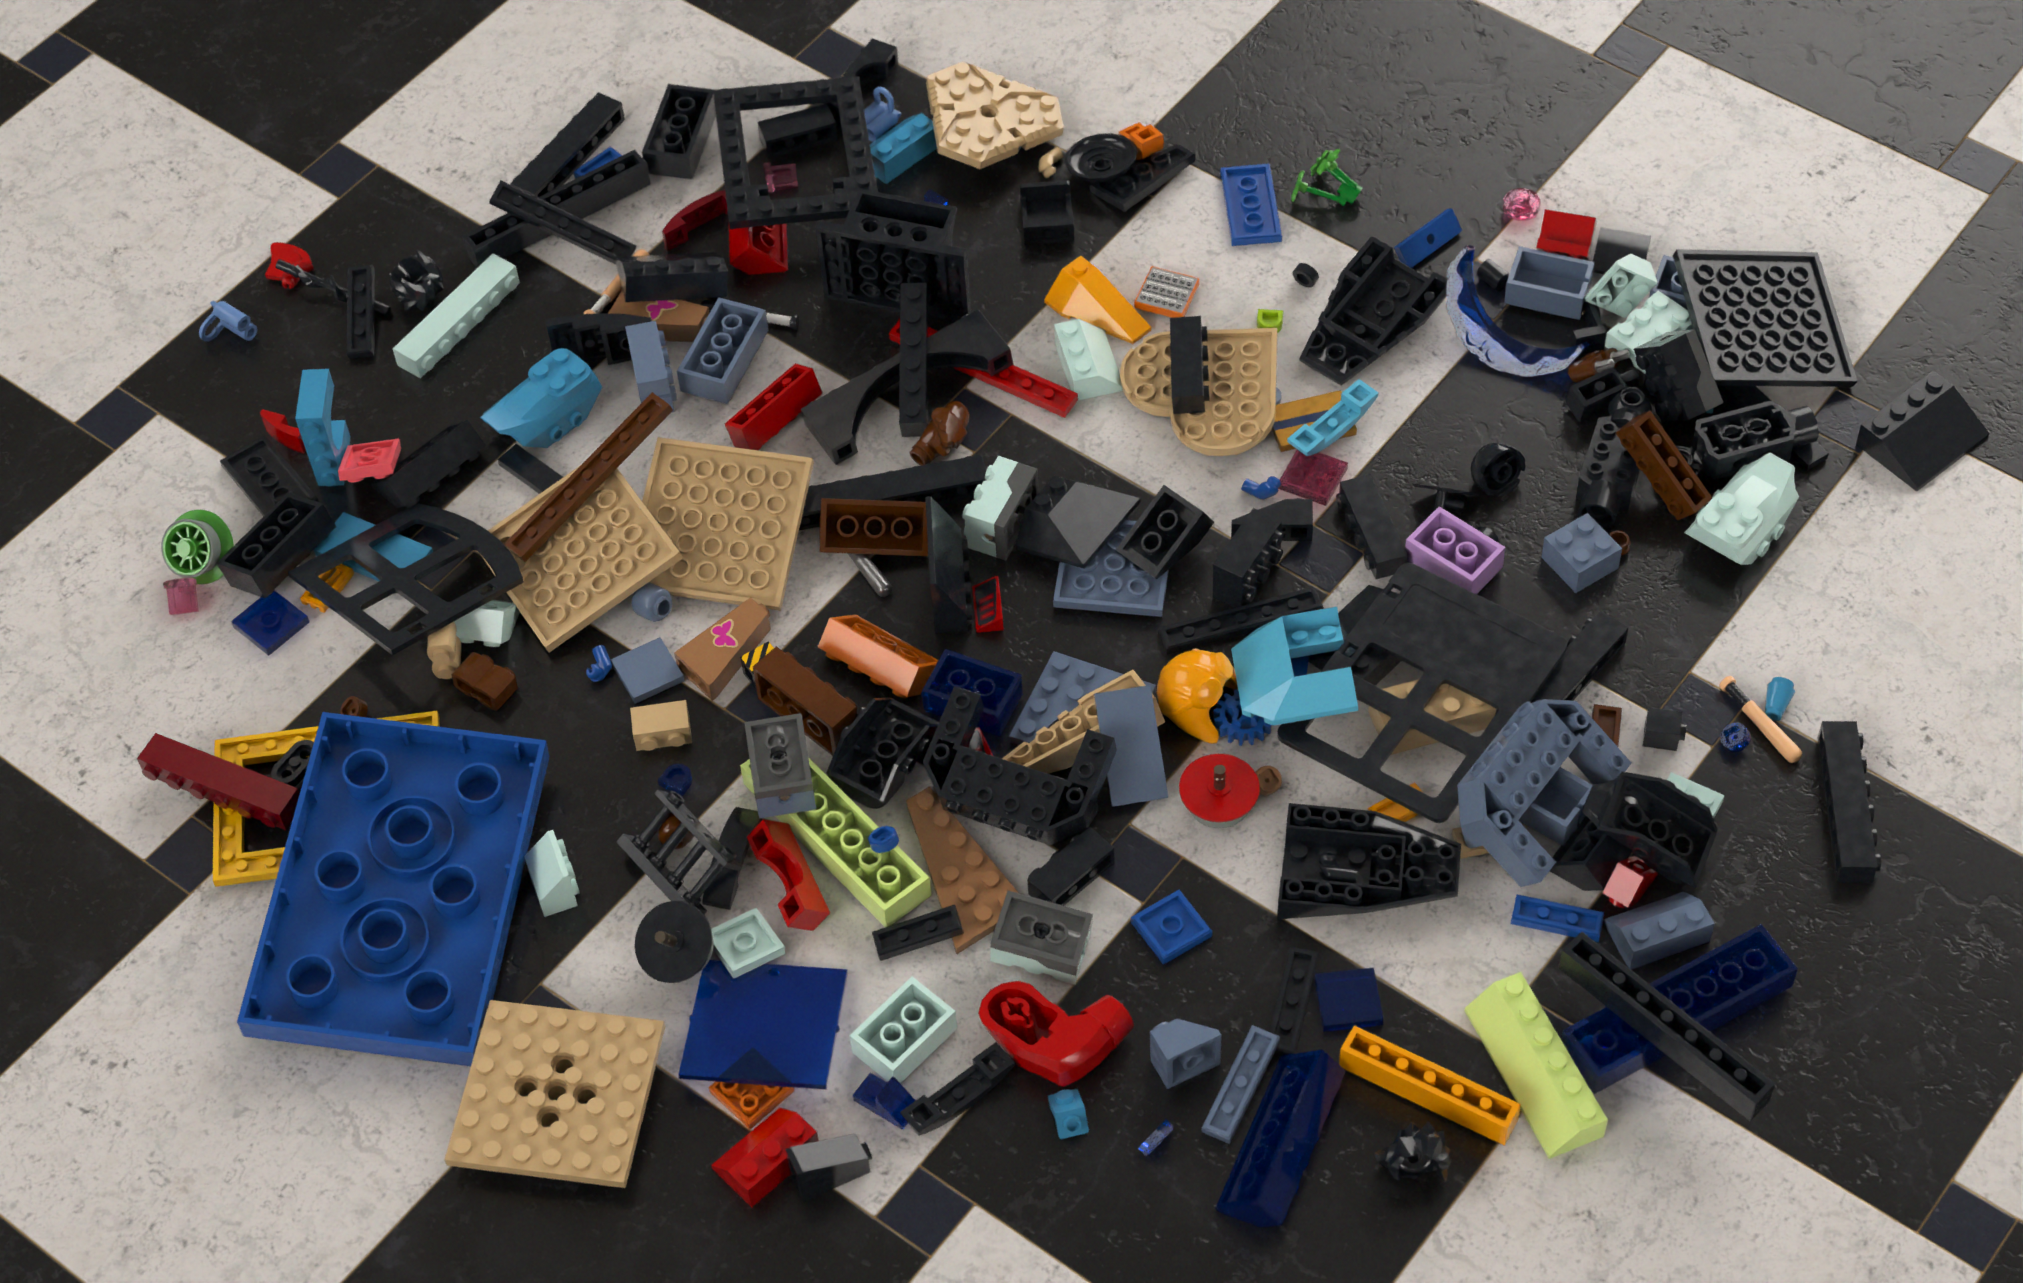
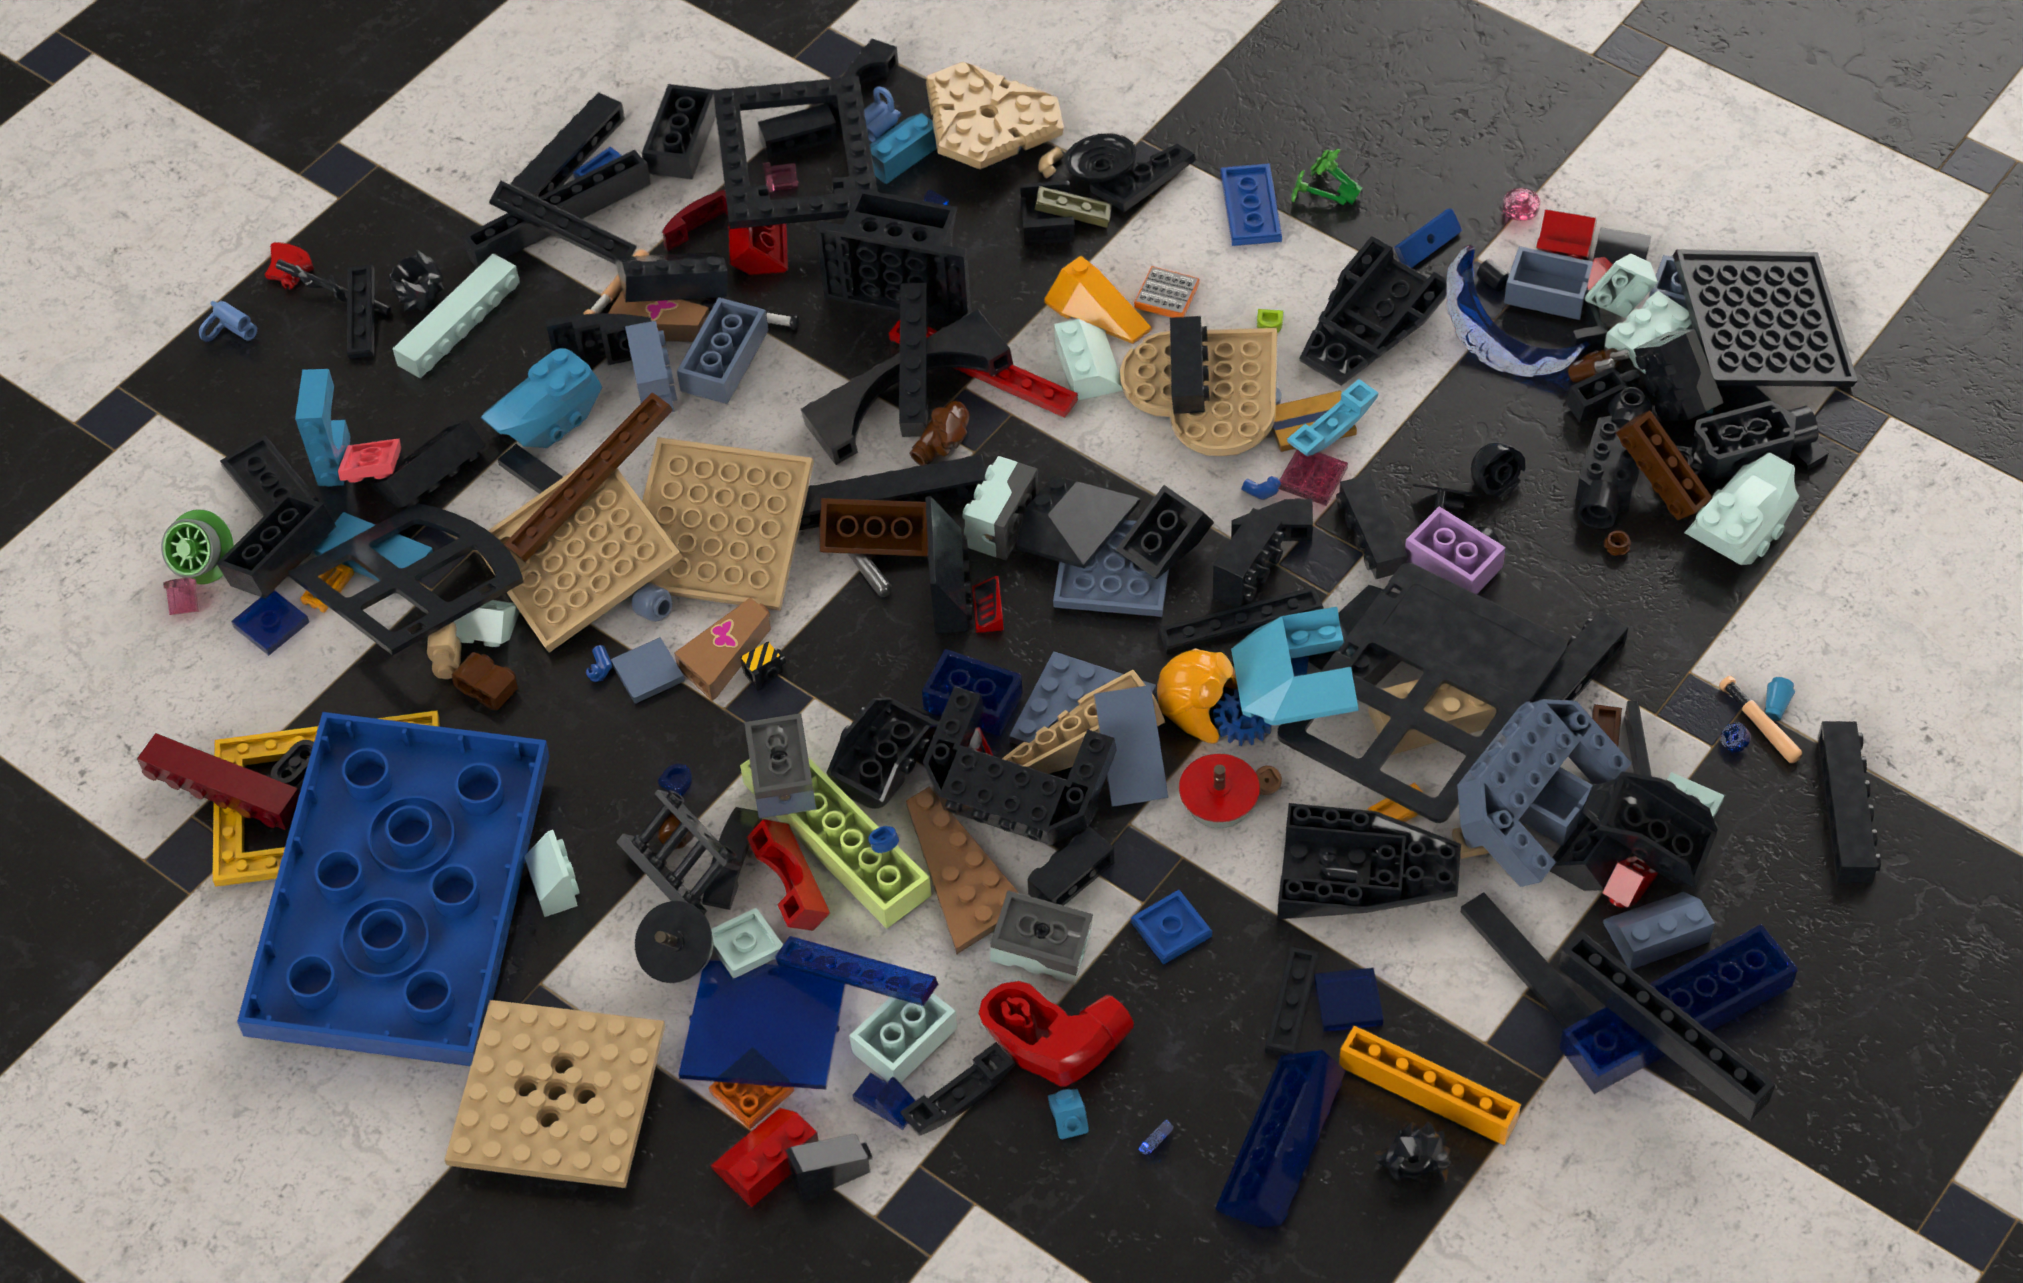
red slope [260,409,306,454] -> none
reddish brown tile [340,696,368,717] -> none
tan brick [630,700,692,751] -> none
red brick [725,363,823,450] -> none
reddish brown brick [753,646,857,756] -> none
orange slope [818,615,944,698] -> none
black tile [872,905,964,961] -> none
orange brick [1118,122,1164,161] -> none
sand blue slope [1150,1019,1221,1089] -> none
sand blue tile [1201,1025,1280,1144] -> none
black tile [1292,263,1319,287] -> none
yellowish green slope [1464,972,1608,1159] -> none
blue tile [1511,894,1604,942] -> none
sand blue brick [1542,513,1622,593] -> none
black brick [1642,707,1687,751] -> none
black slope [1856,371,1990,491] -> none
none -> clear blue plate [775,936,938,1006]
none -> olive tile [1035,186,1112,228]
none -> black tile [1460,892,1598,1038]
none -> slope [1587,257,1613,290]
none -> black tile [1624,701,1652,776]

